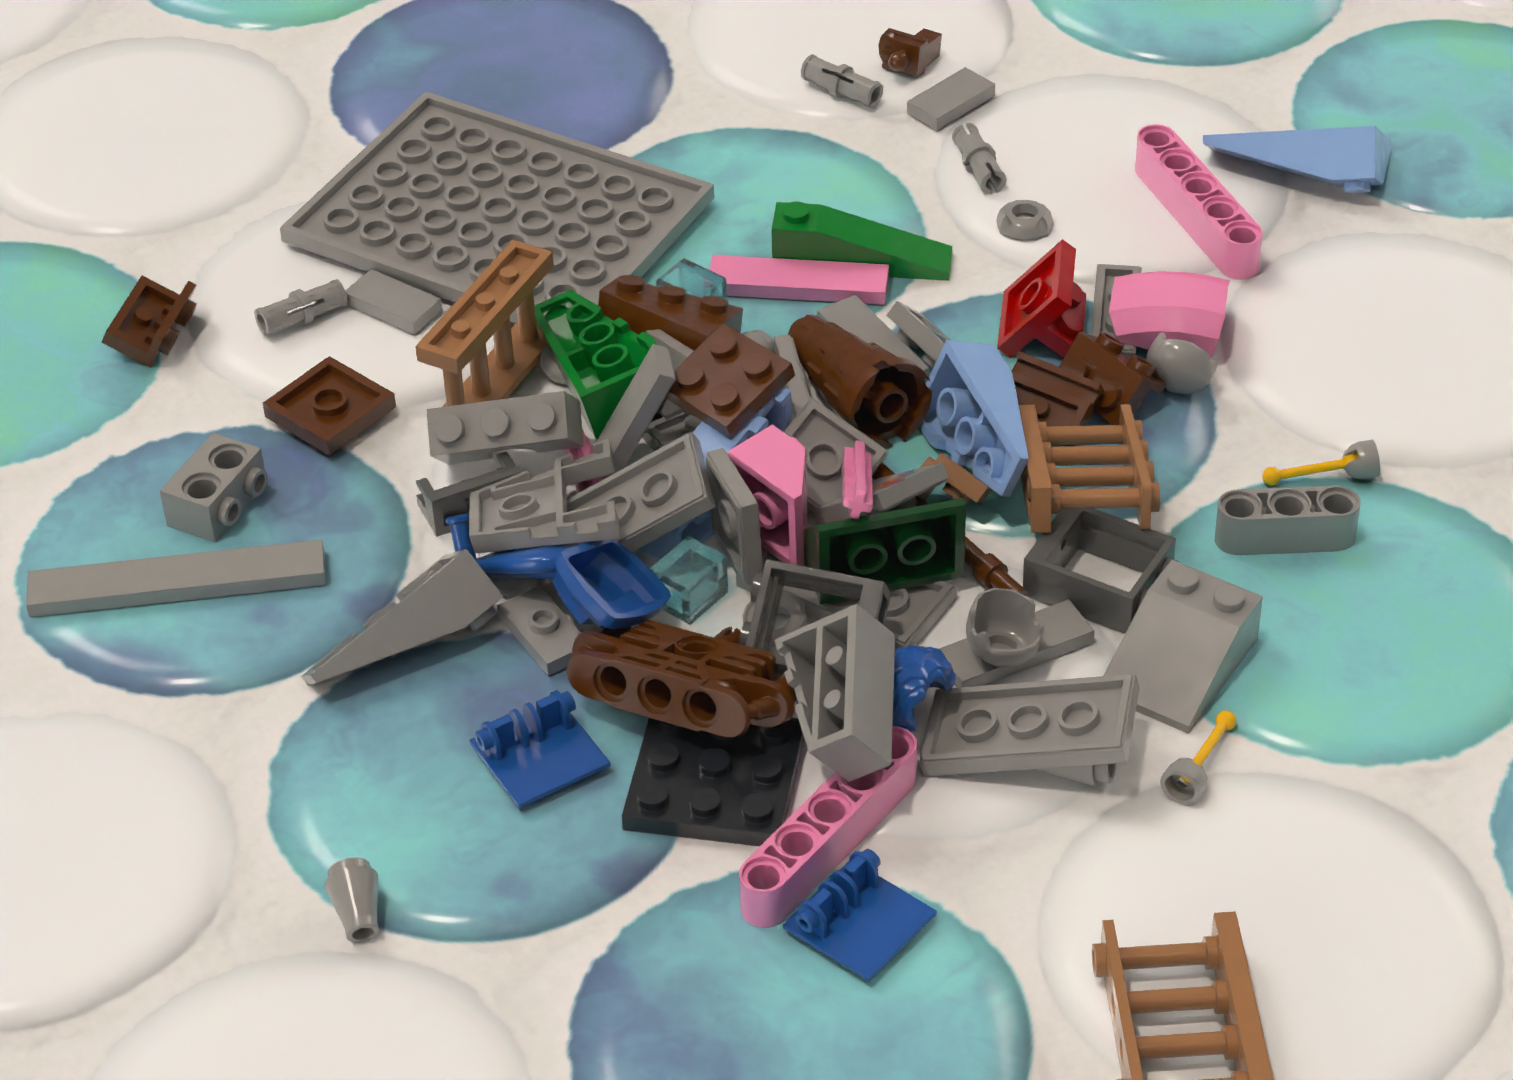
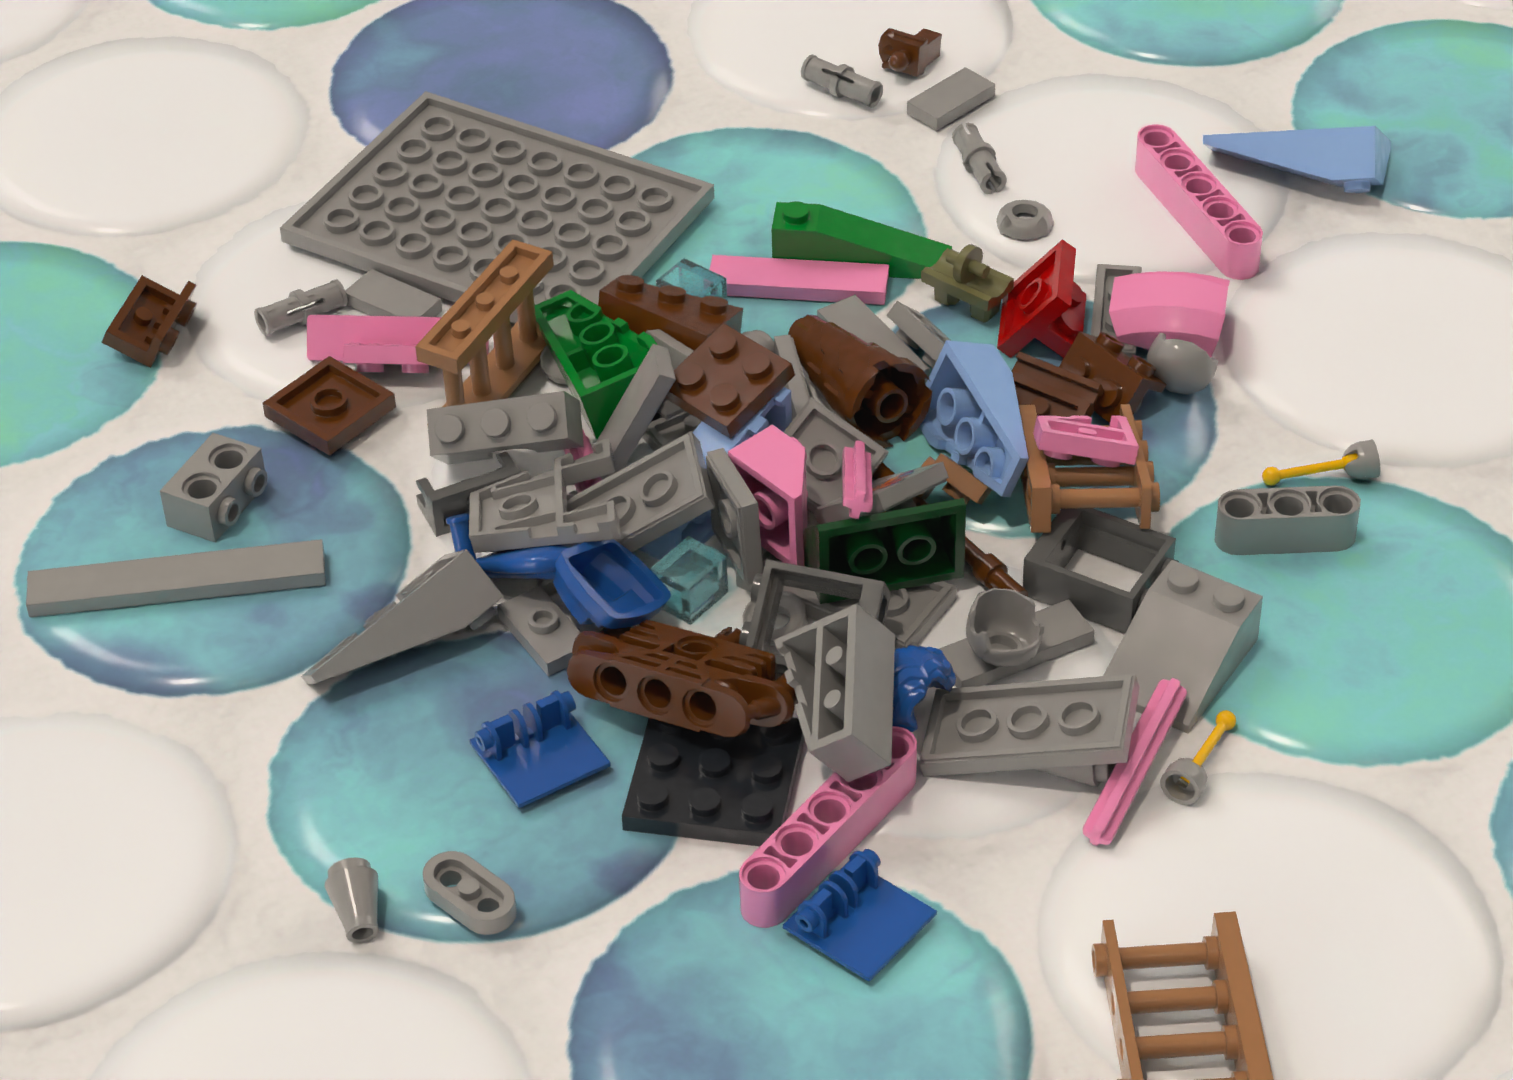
none -> bright pink bracket [307,315,489,373]
none -> light grey plate [423,851,517,935]
none -> olive hips [921,244,1014,323]
none -> bright pink wing [1033,416,1139,467]
none -> bright pink axle [1083,678,1187,846]

